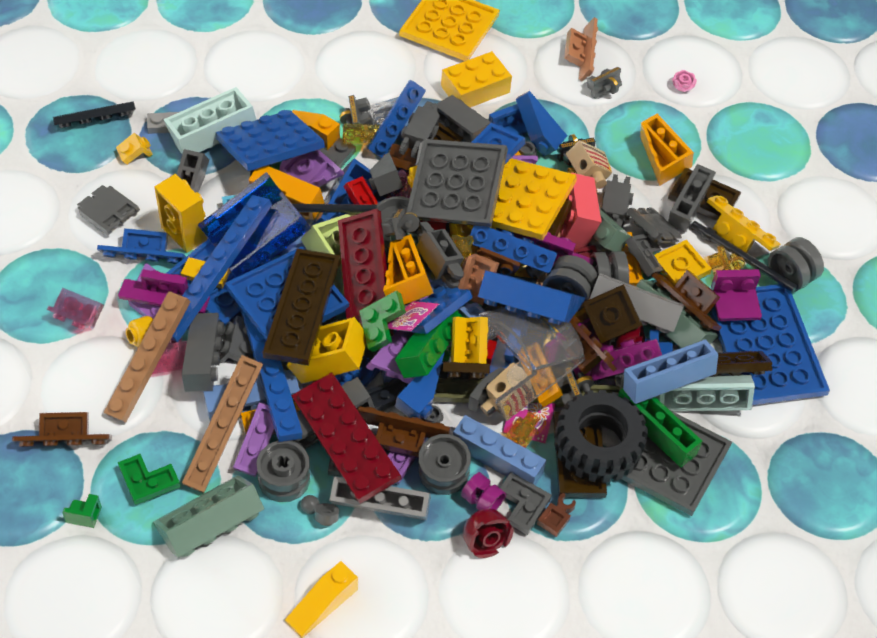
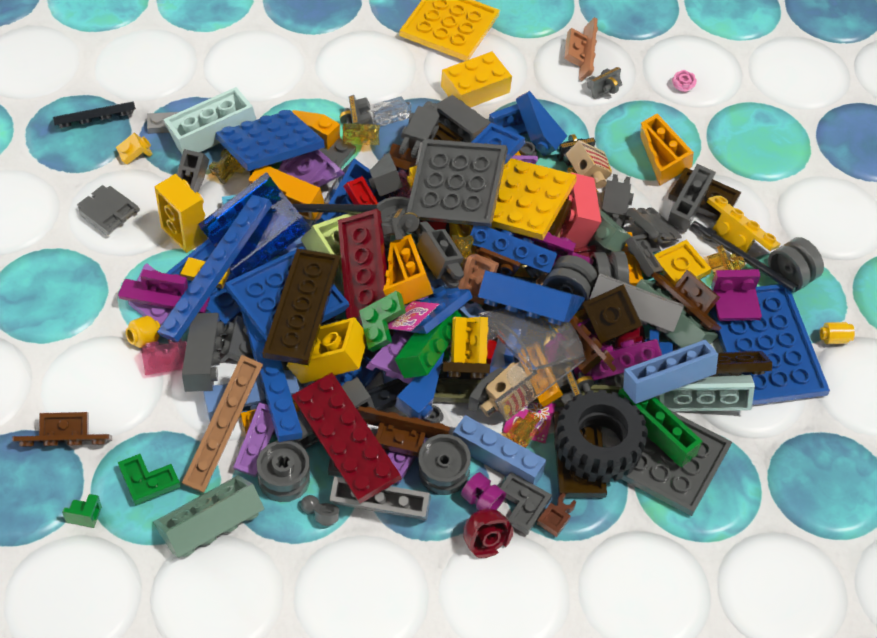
clear pink bracket [47,288,104,330] -> none
blue bracket [97,228,186,264] -> none
medium nougat plate [103,292,191,423] -> none
yellow slope [285,561,358,638] -> none
blue bracket [367,80,426,158] -> none
none -> clear yellow hips [209,148,245,184]
none -> yellow brick [820,322,855,344]

